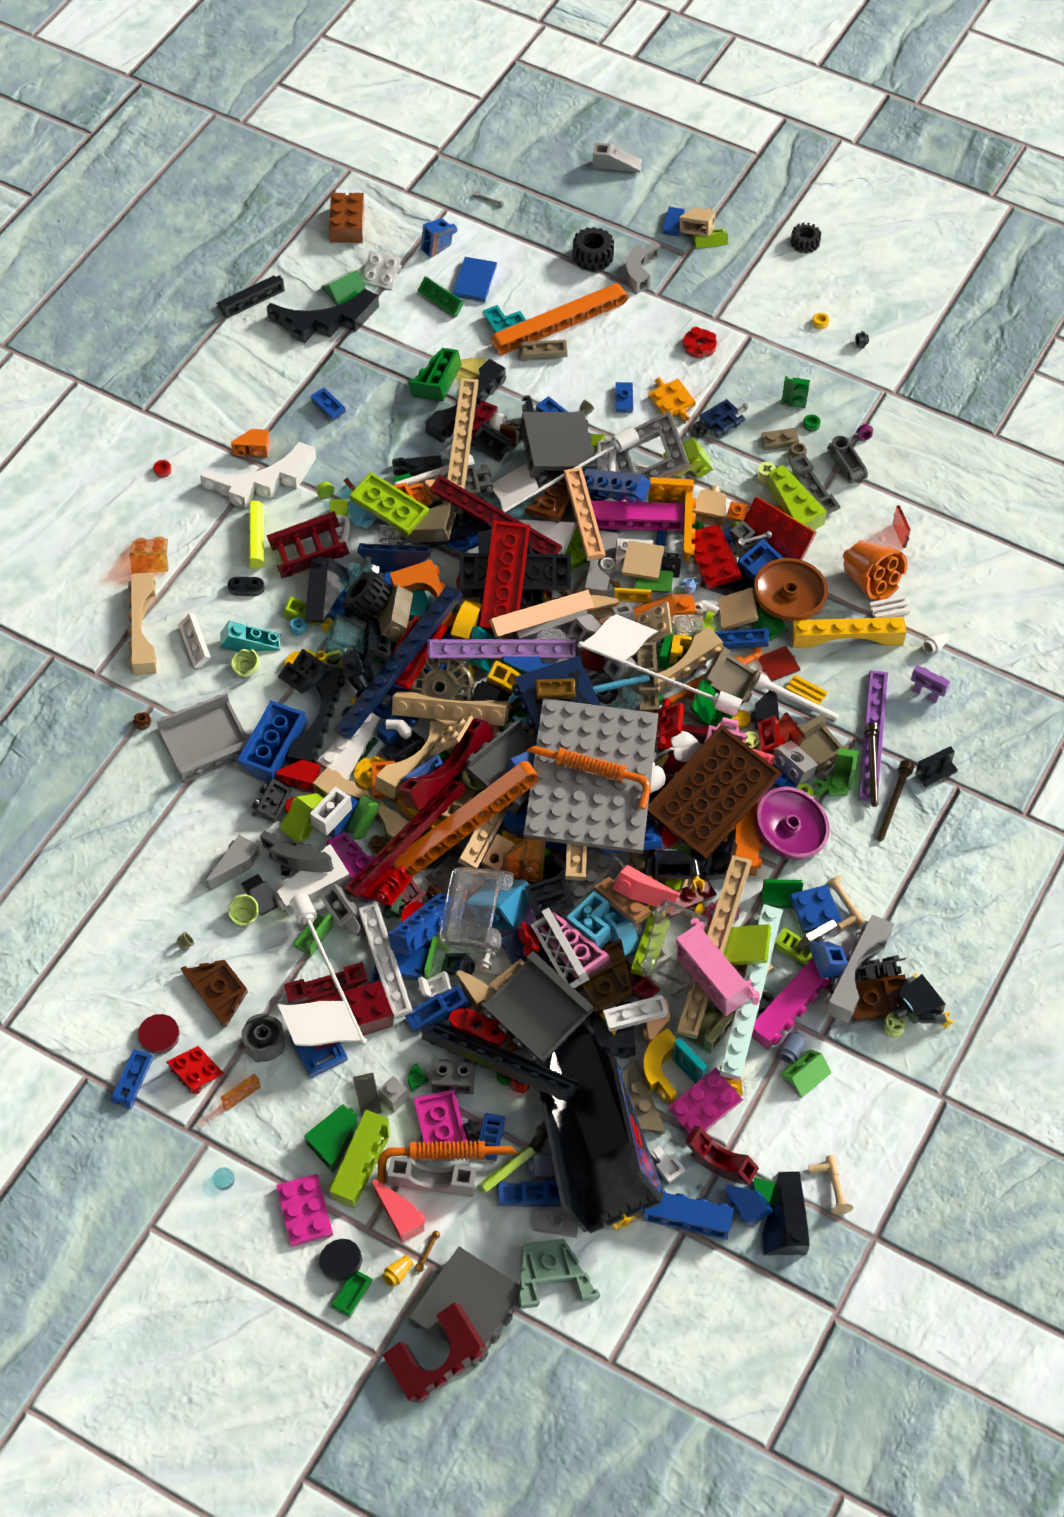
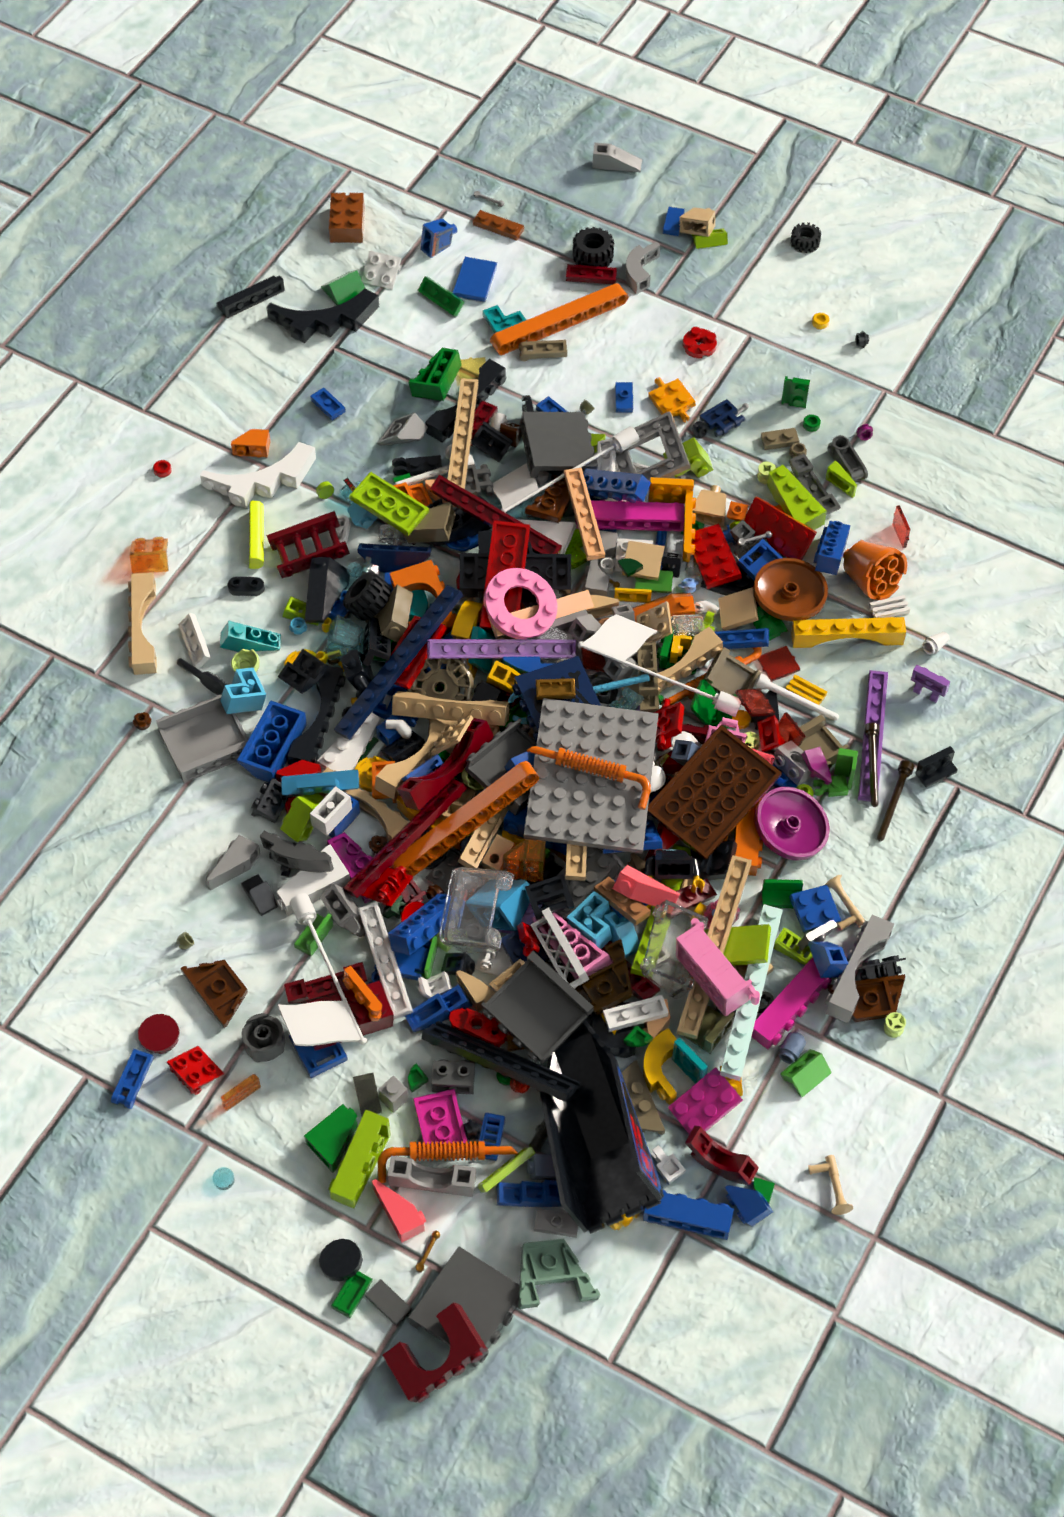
yellowish green hair [228,894,259,927] -> none
dark pink plate [276,1174,333,1247] -> none
lime slope [329,499,349,519] -> none
bright green panel [347,794,382,840] -> none
yellow cone [382,1255,413,1287] -> none
black wedge [762,1171,810,1256] -> none
black torso [892,973,954,1028] -> none
none -> black piece [177,658,227,695]
none -> medium azure brick [220,668,266,714]
none -> dark azure bracket [281,770,359,796]
none -> orange plate [343,966,382,1021]
none -> dark grey tile [365,1279,412,1326]
none -> light grey slope [377,412,428,446]
none -> dark orange plate [473,210,524,241]
none -> bright pink plate [484,568,557,640]
none -> dark red plate [566,264,617,285]
none -> dark green tile [618,558,643,578]
none -> green tile [624,1025,653,1047]
none -> sand blue brick [671,739,700,766]
none -> clear red piece [735,689,775,717]
none -> magenta slope [801,747,832,785]
none -> blue brick [813,521,851,575]
none -> lime slope [825,461,857,498]

